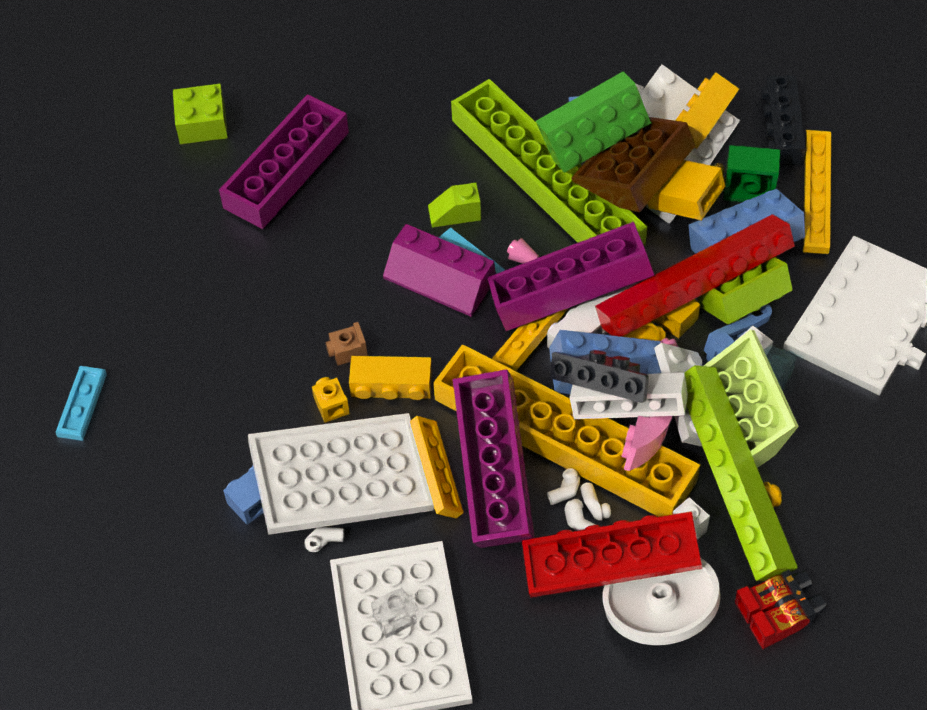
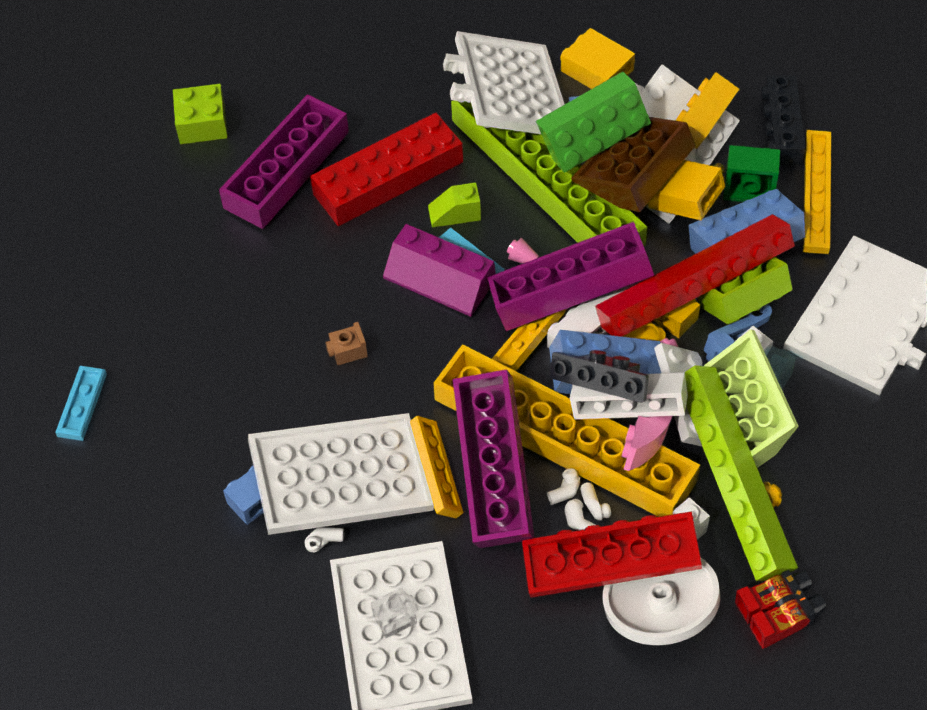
yellow brick [312,377,350,423] -> none
yellow brick [349,356,432,400] -> none
none -> red brick [310,113,463,226]
none -> white hinge [443,31,565,134]
none -> yellow brick [560,28,635,89]

